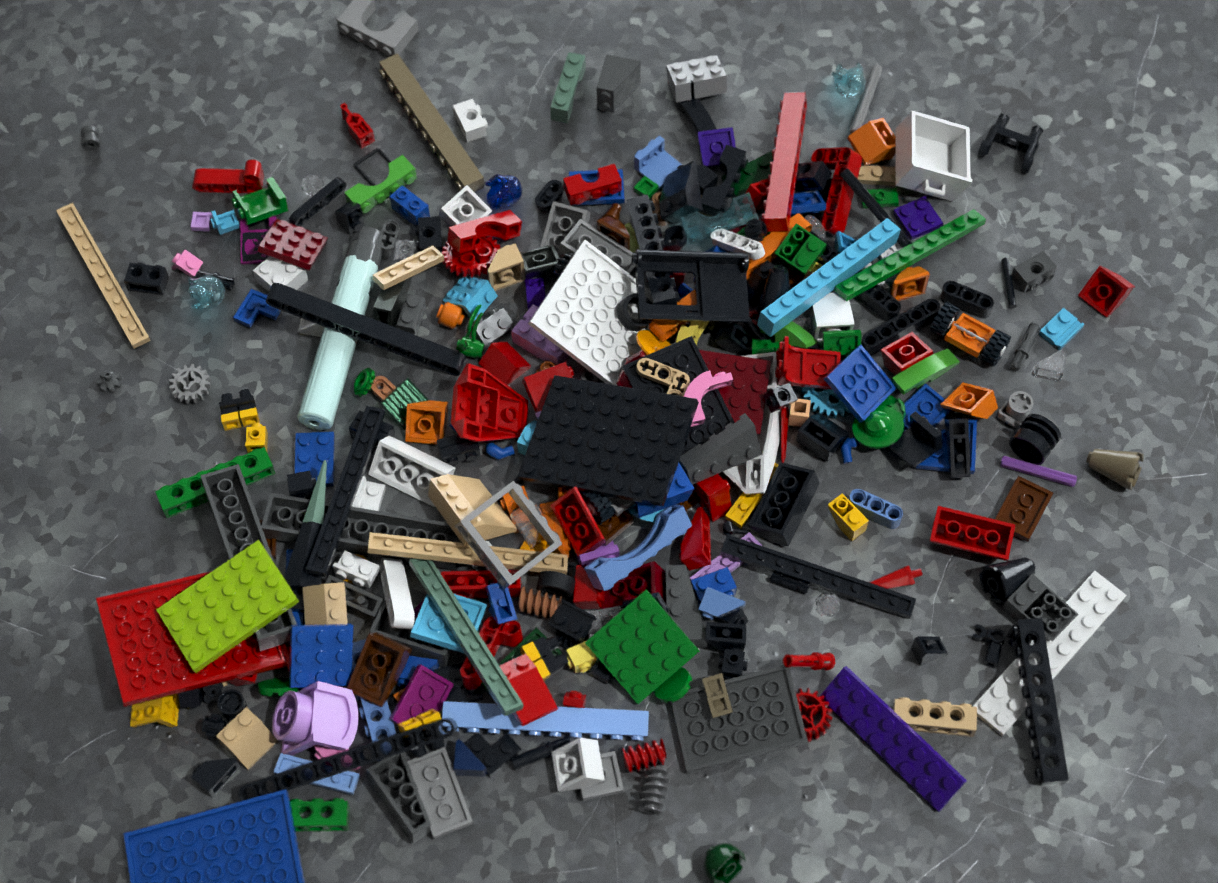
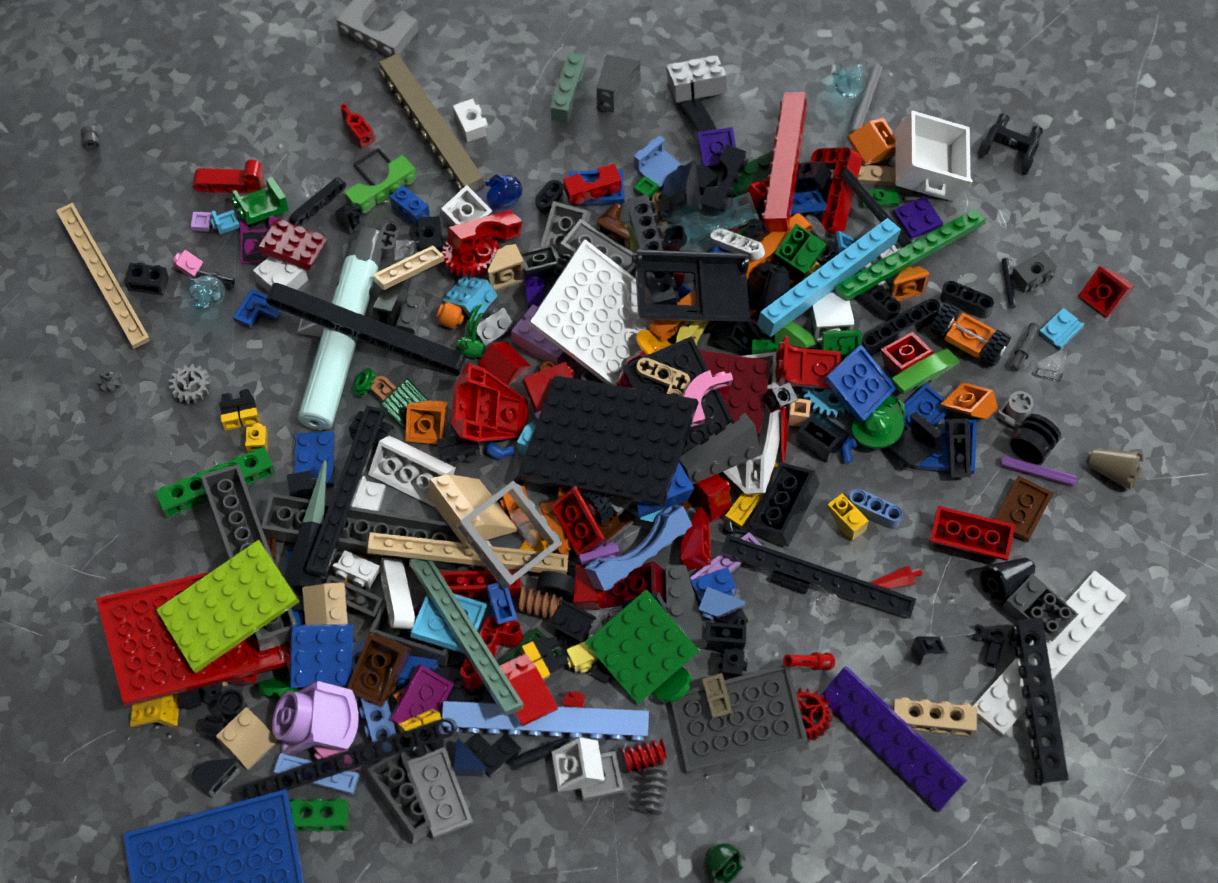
black tyre [617,293,653,331] -> none

